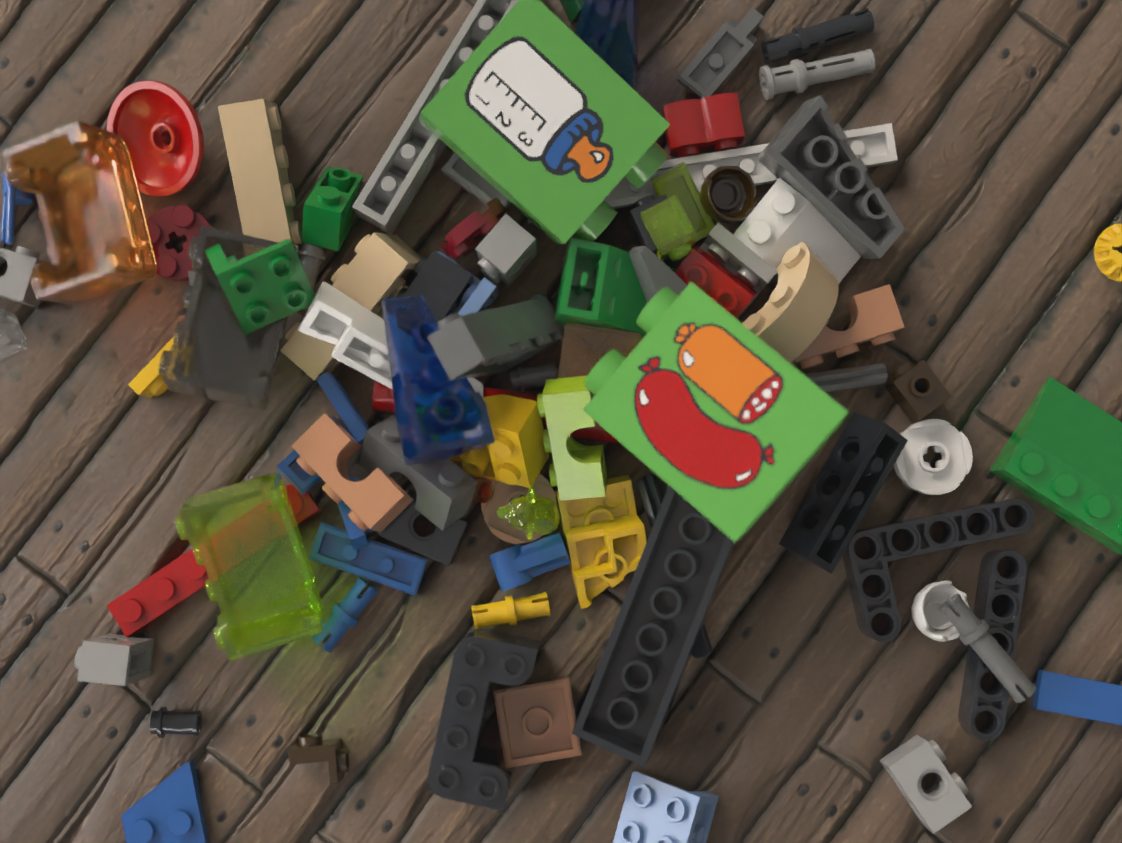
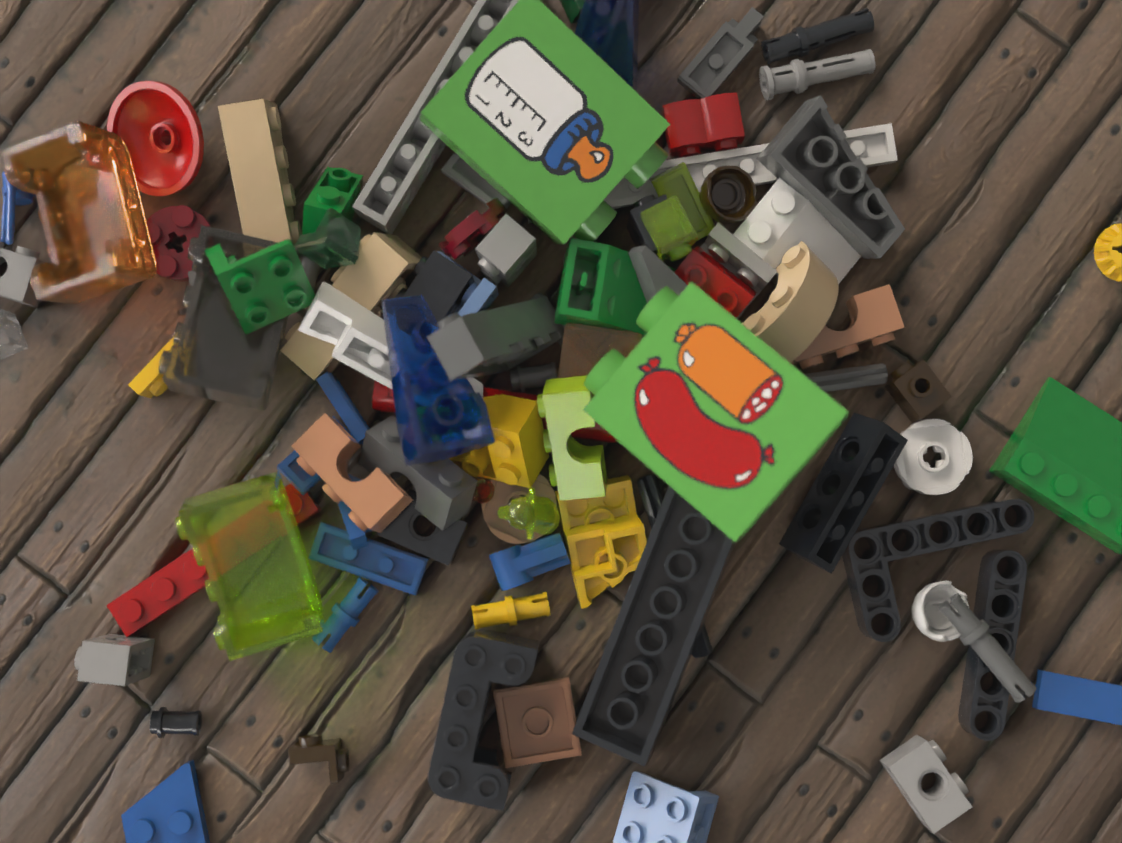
none -> clear green slope [294,208,361,269]

